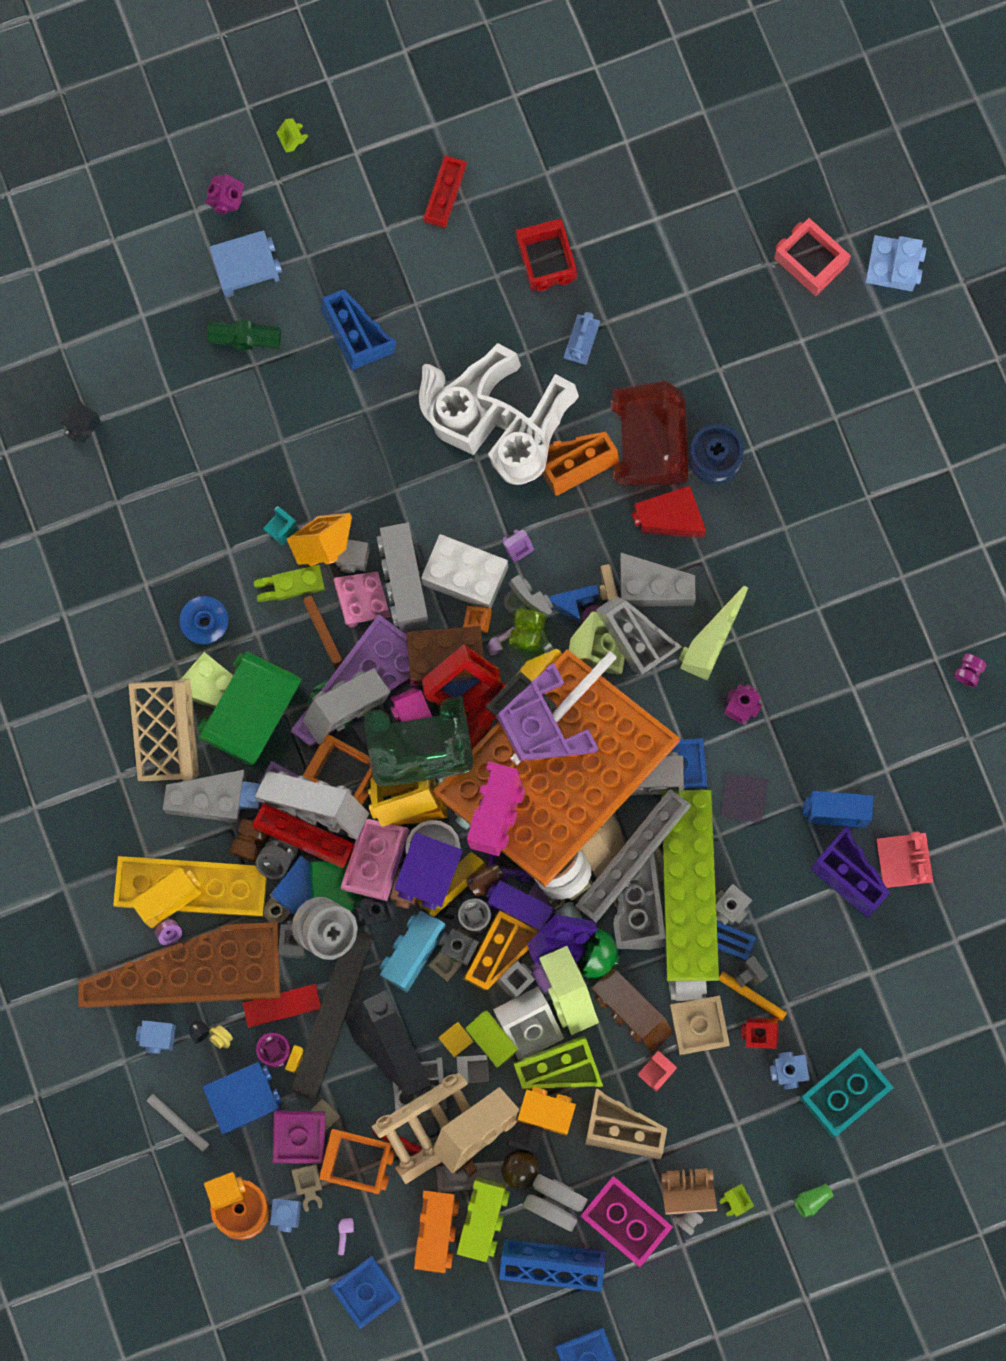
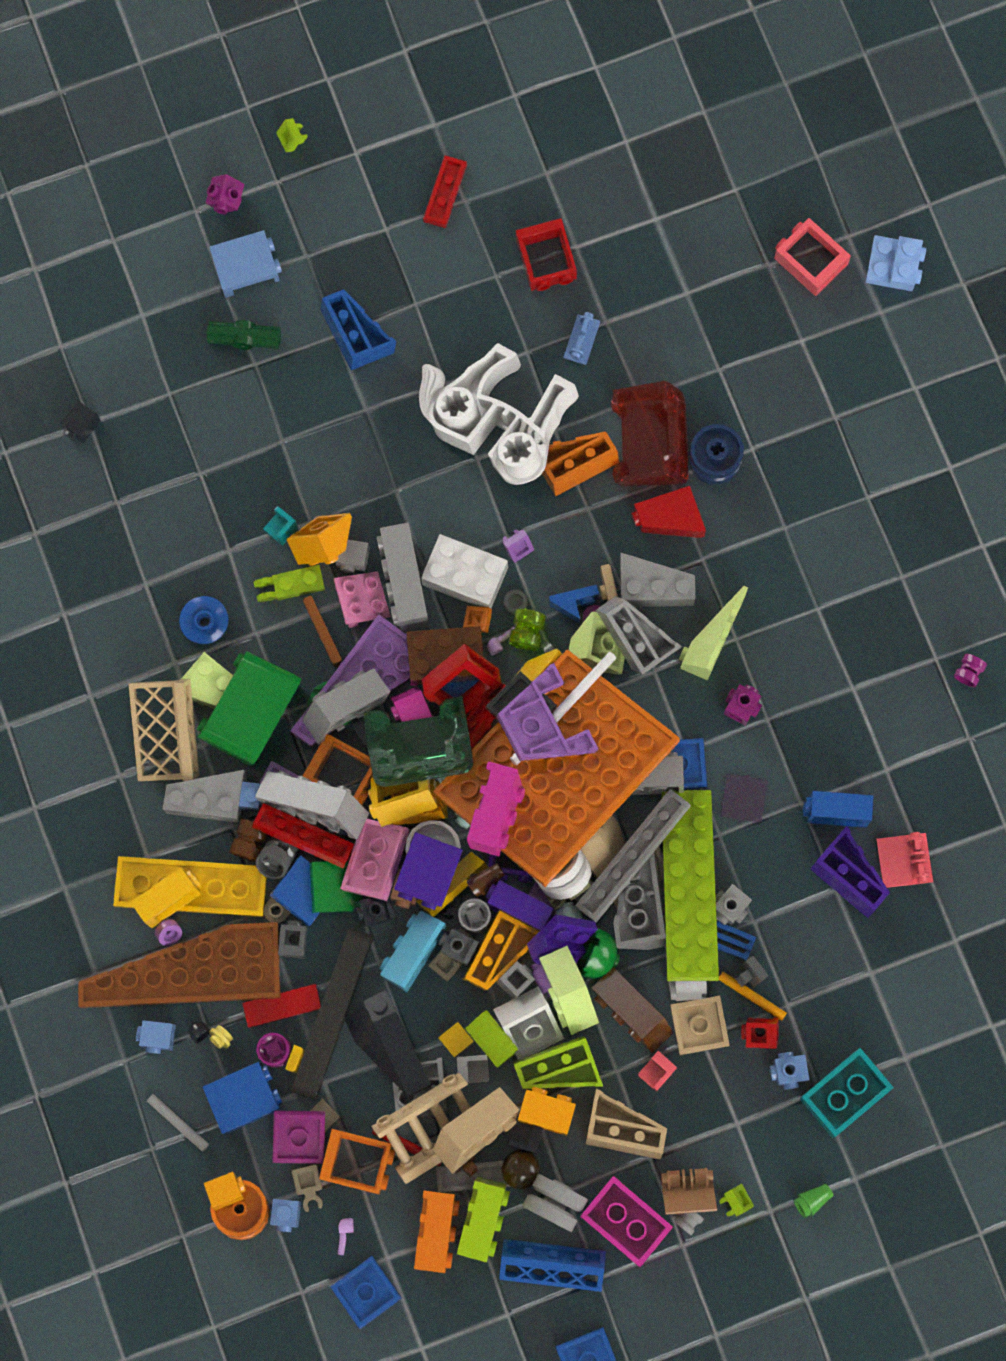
light grey wheel [292,897,358,960] -> none
light grey slope [508,575,553,618] -> none

